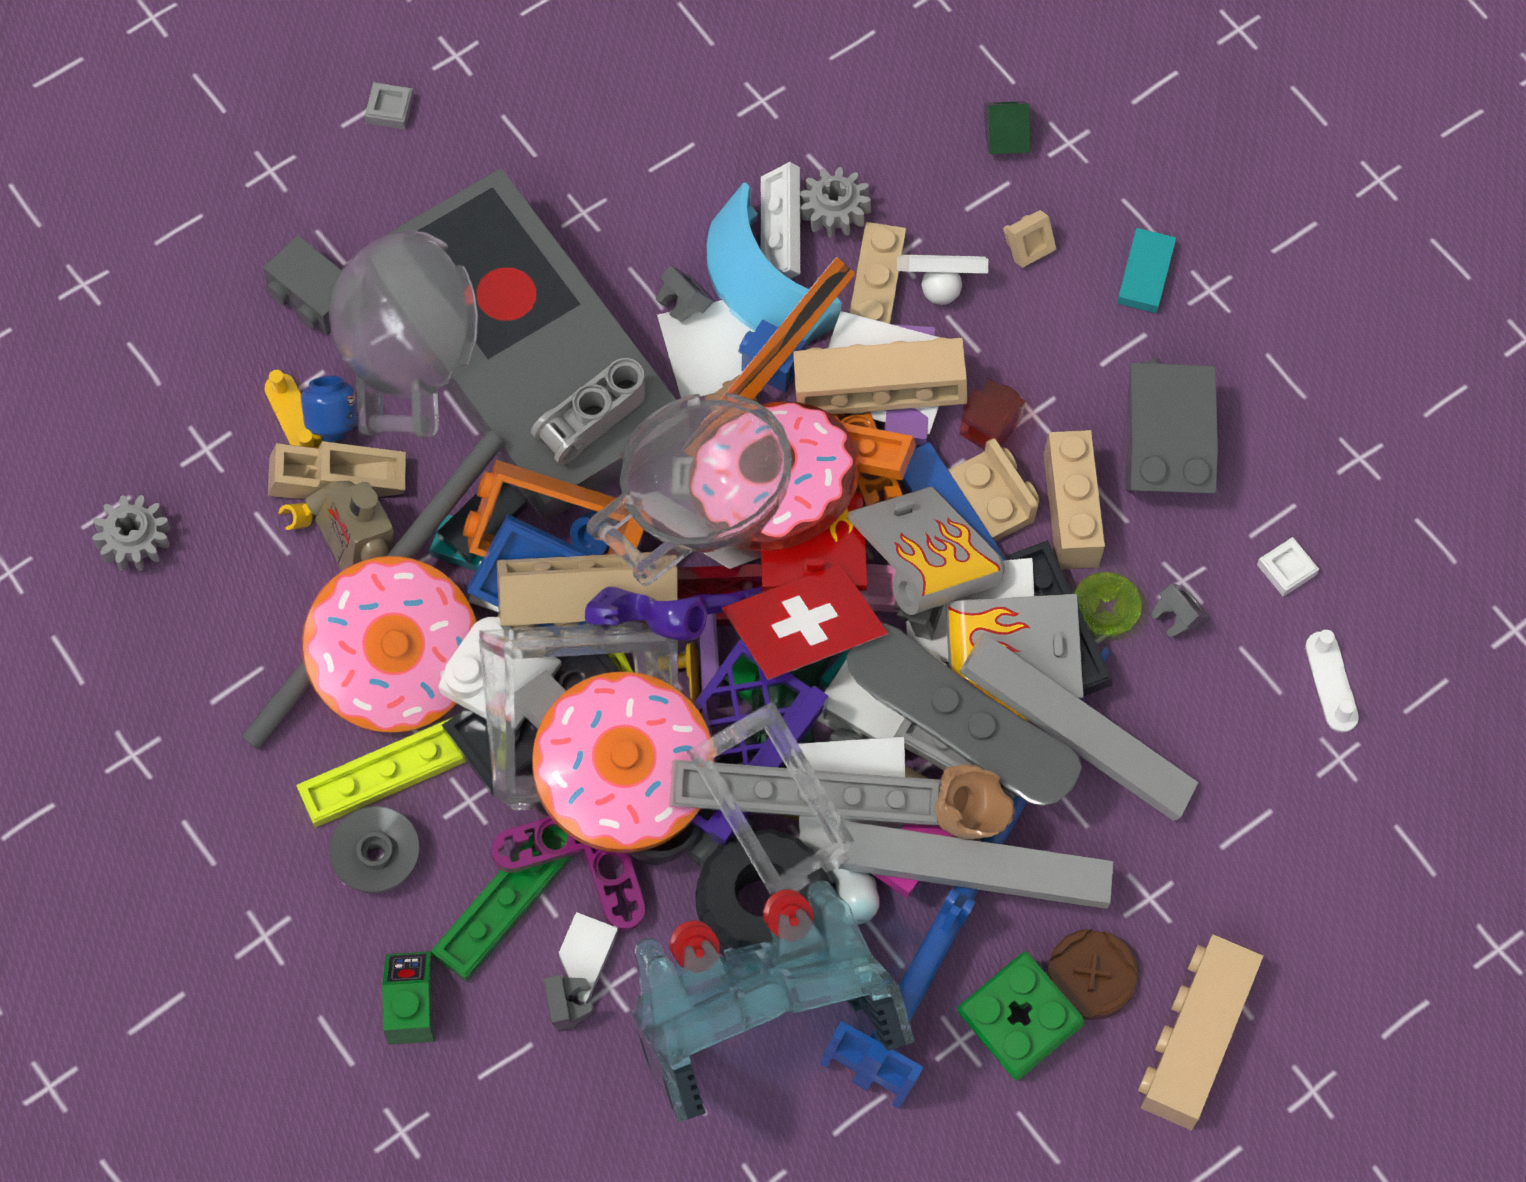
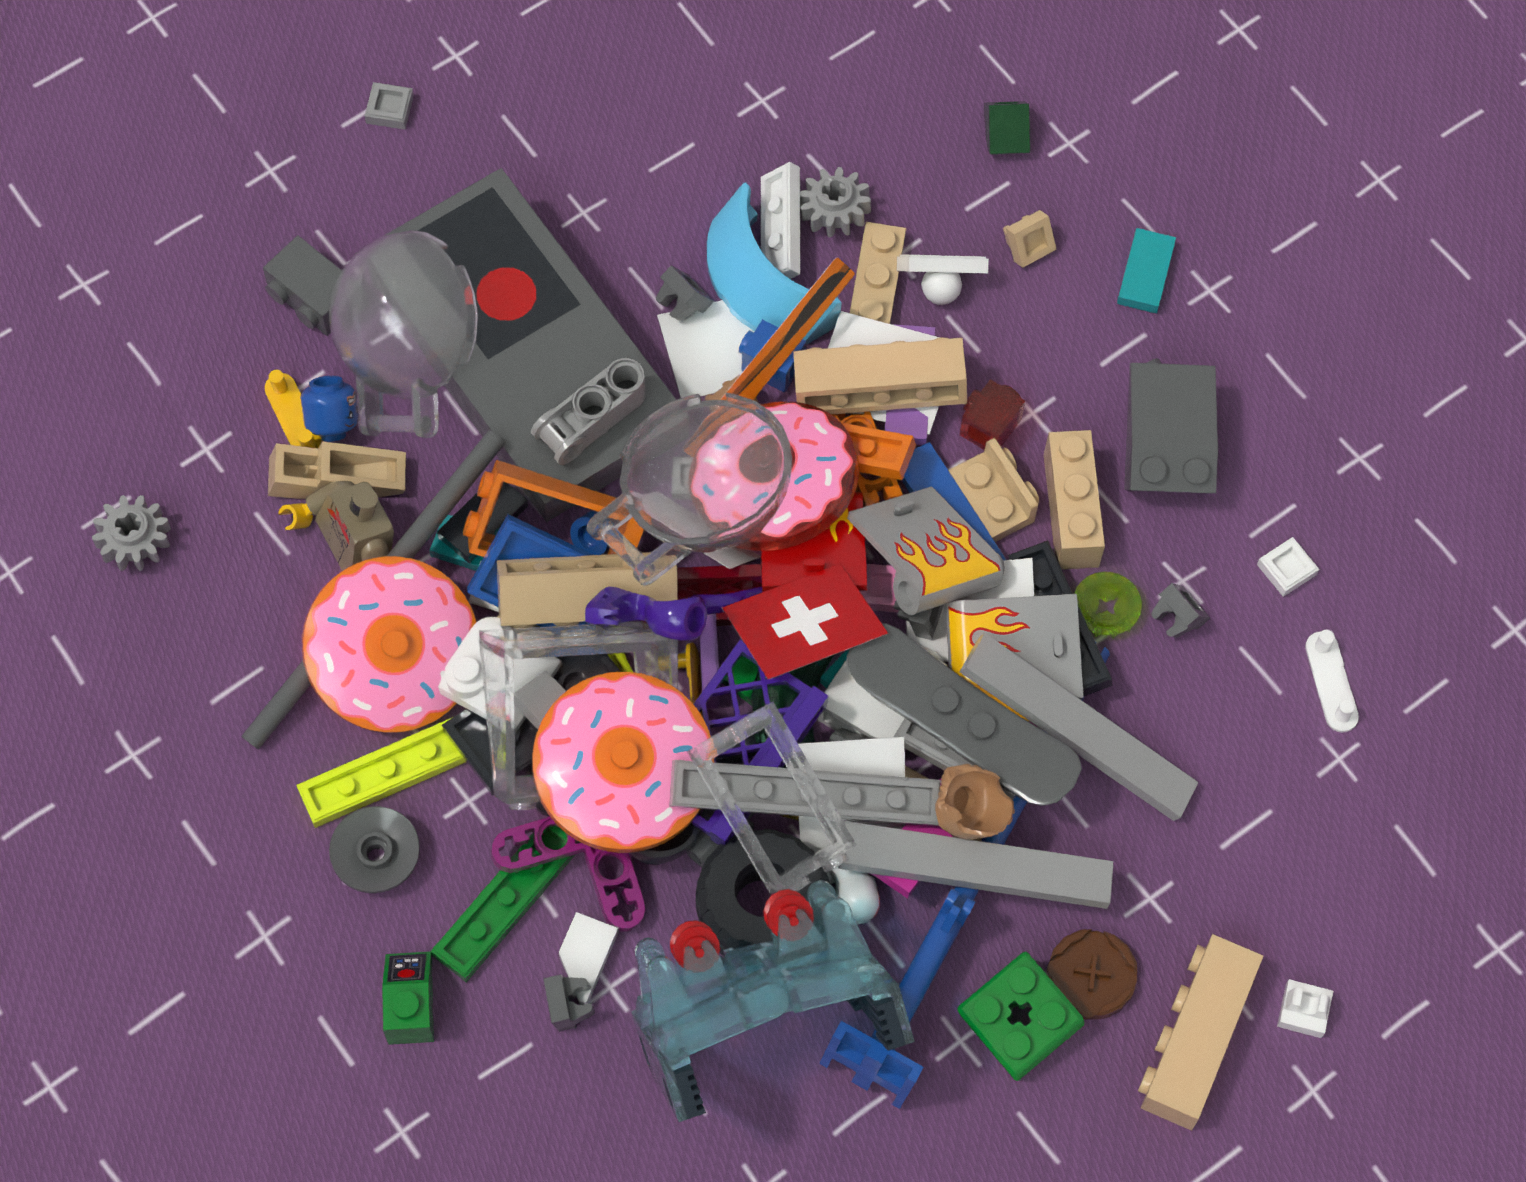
none -> white tile [1277,979,1333,1038]

